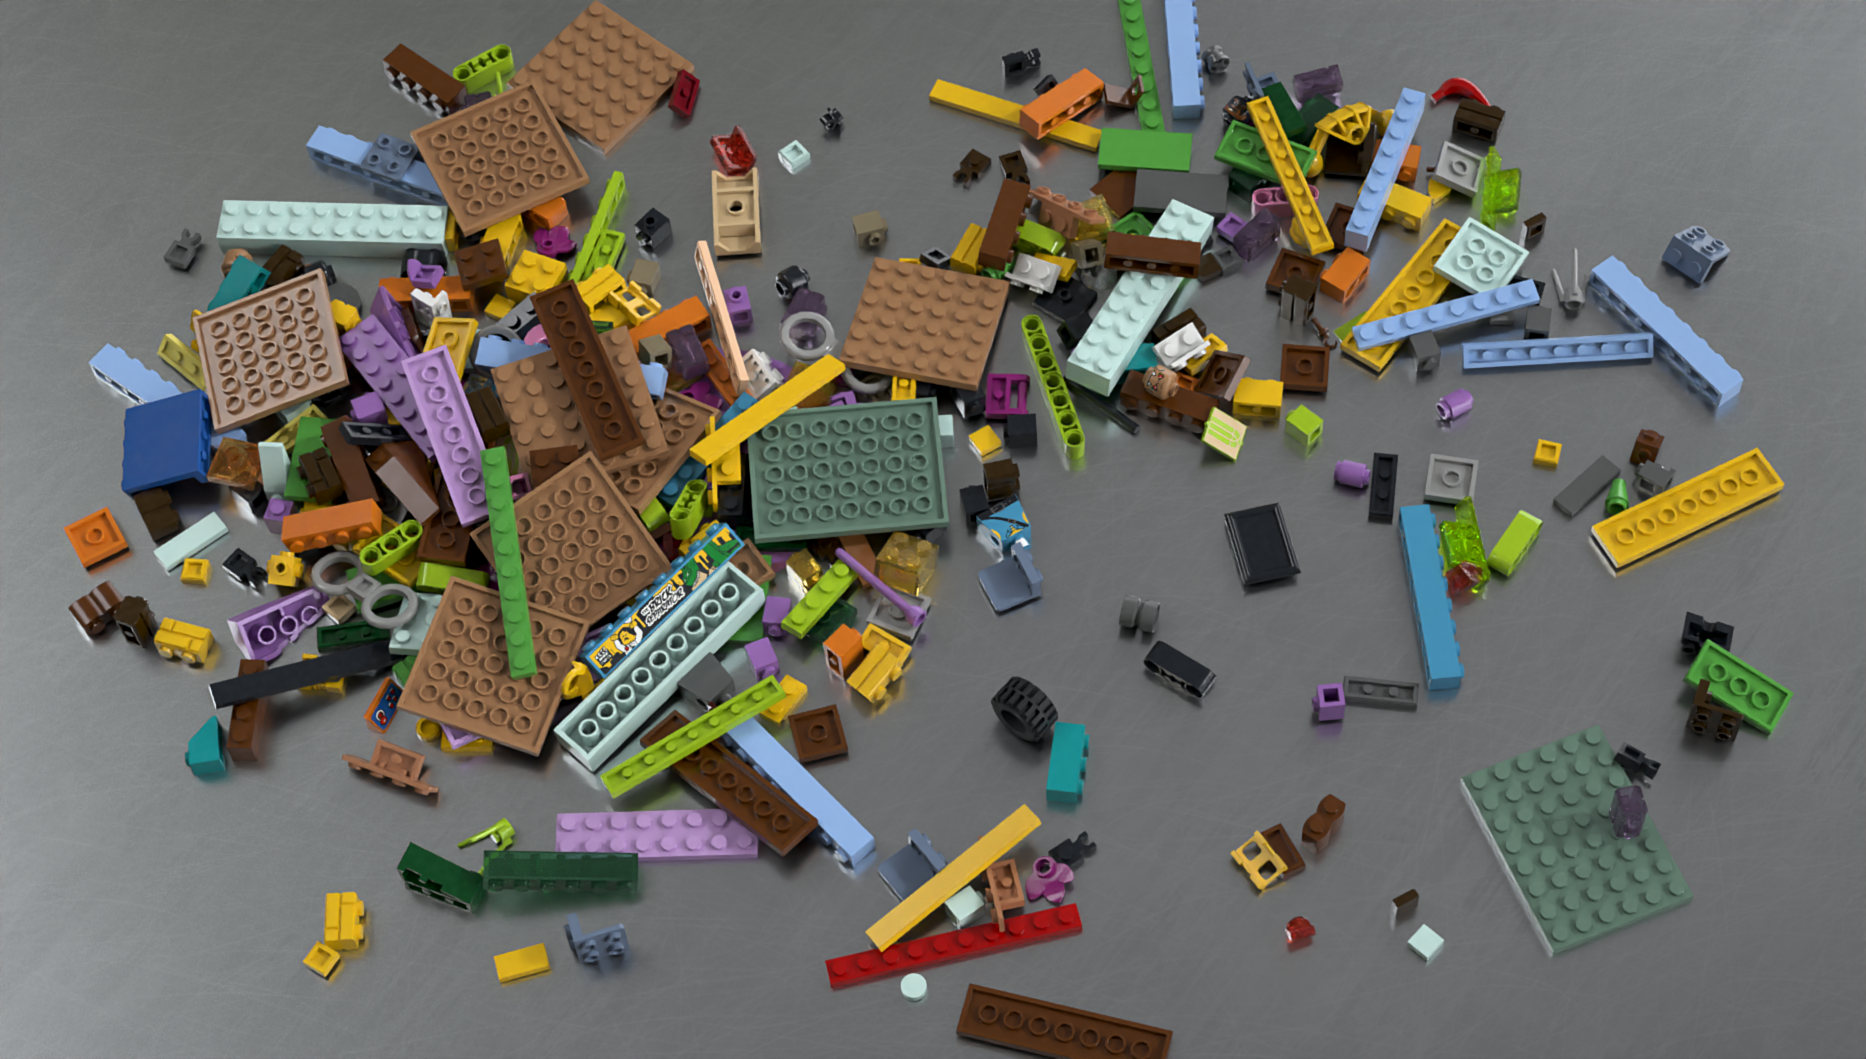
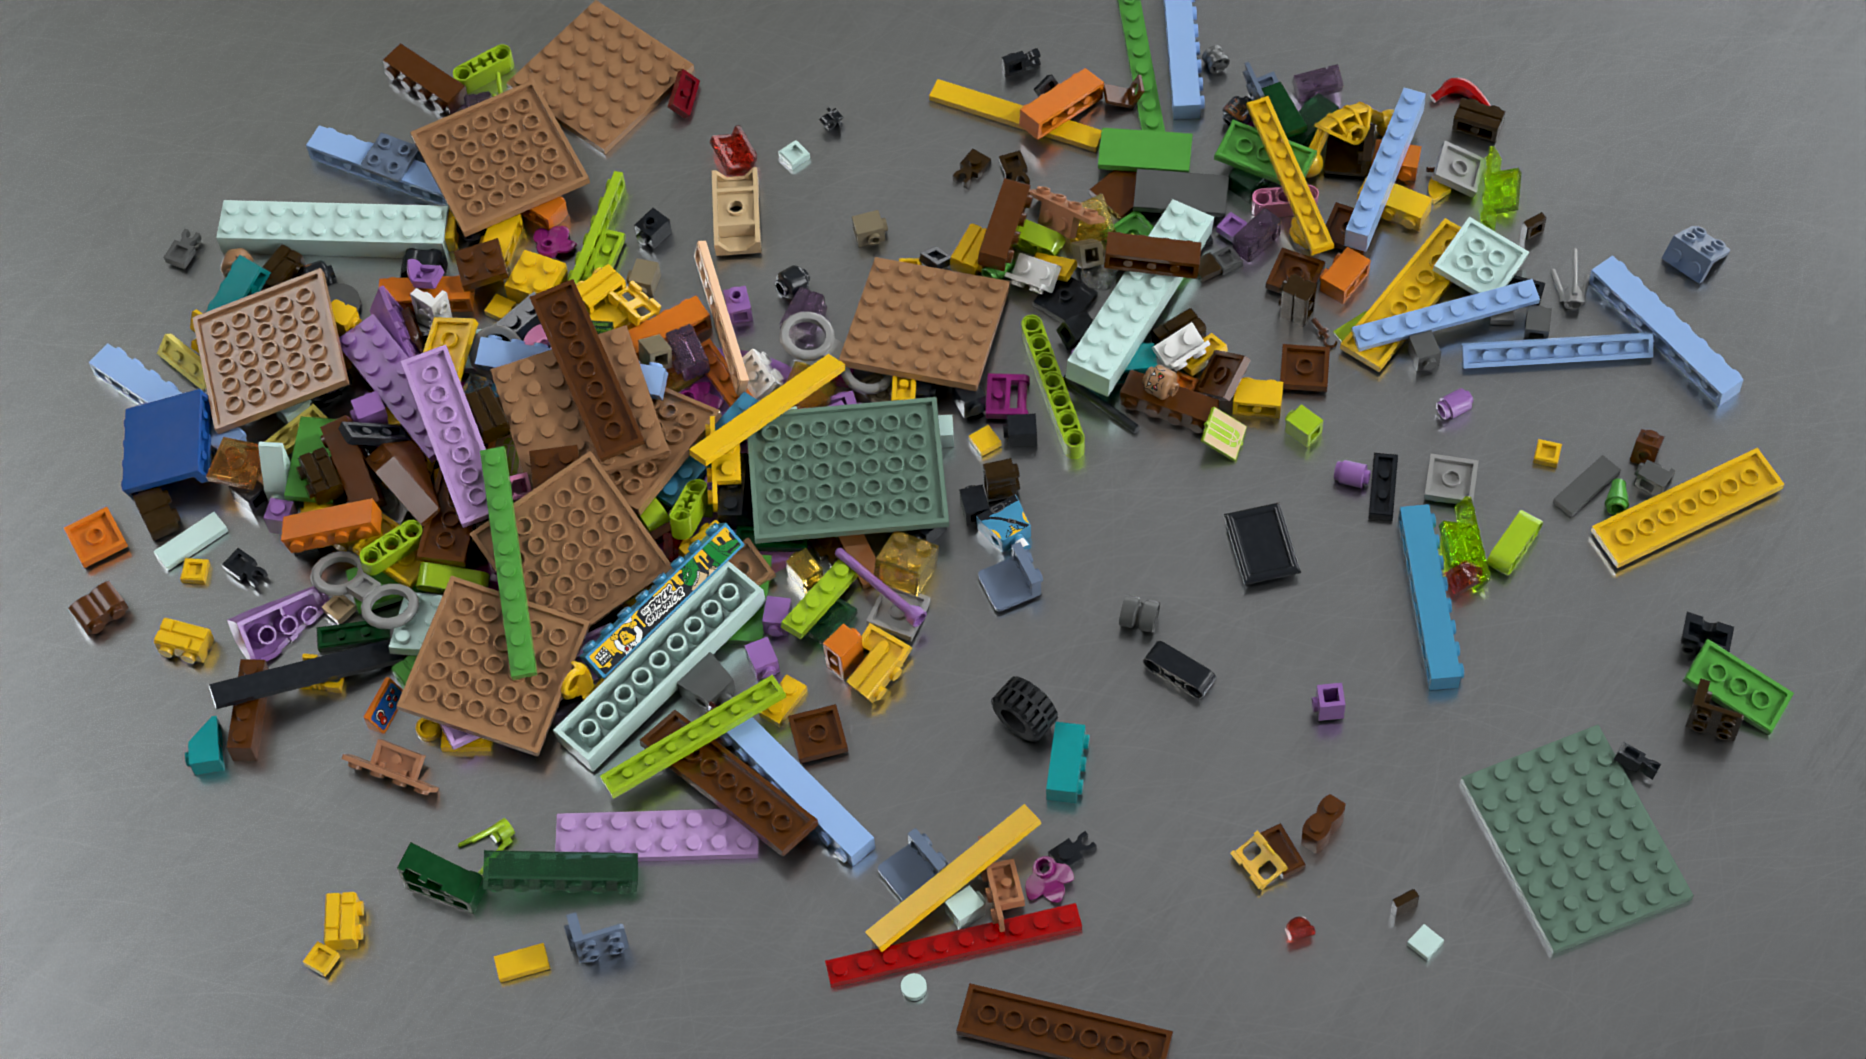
dark brown brick [113,596,159,649] -> none
yellow brick [266,551,304,587] -> none
dark grey tile [1343,676,1419,709] -> none
clear purple brick [1609,785,1648,839] -> none

